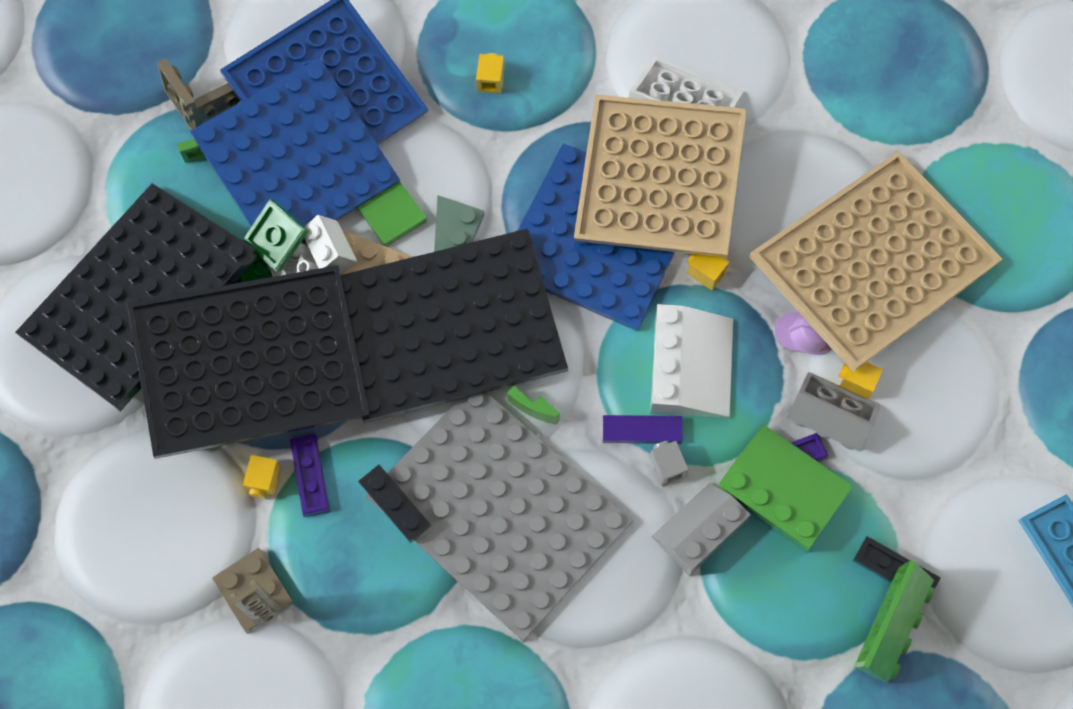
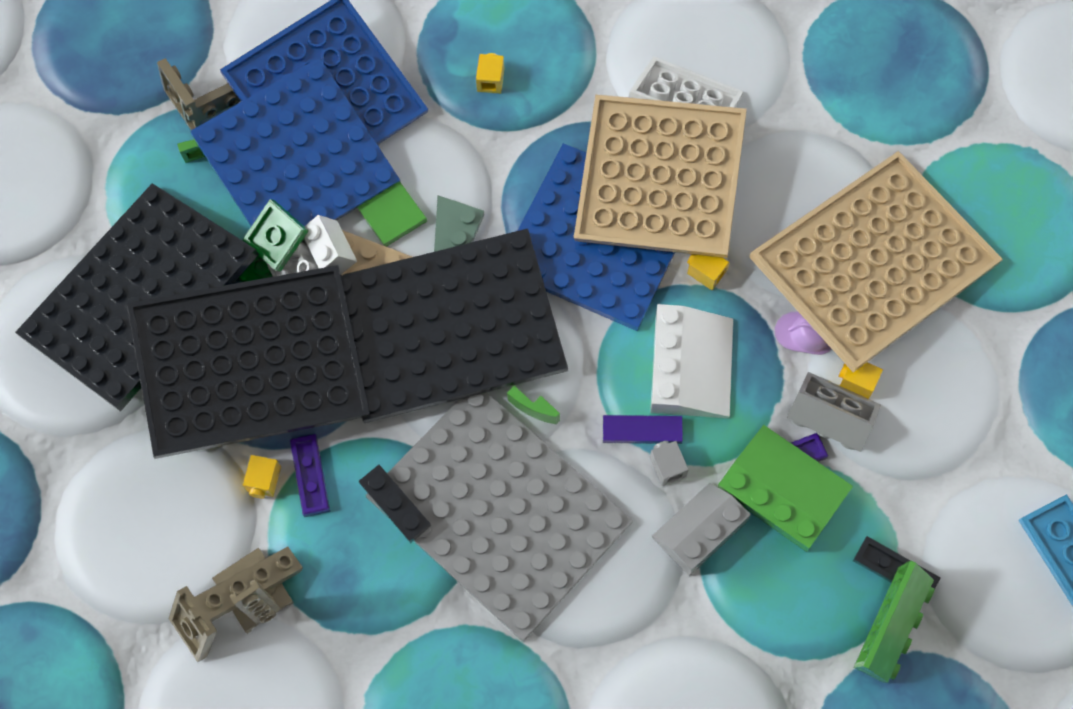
none -> dark tan bracket [168,546,303,662]

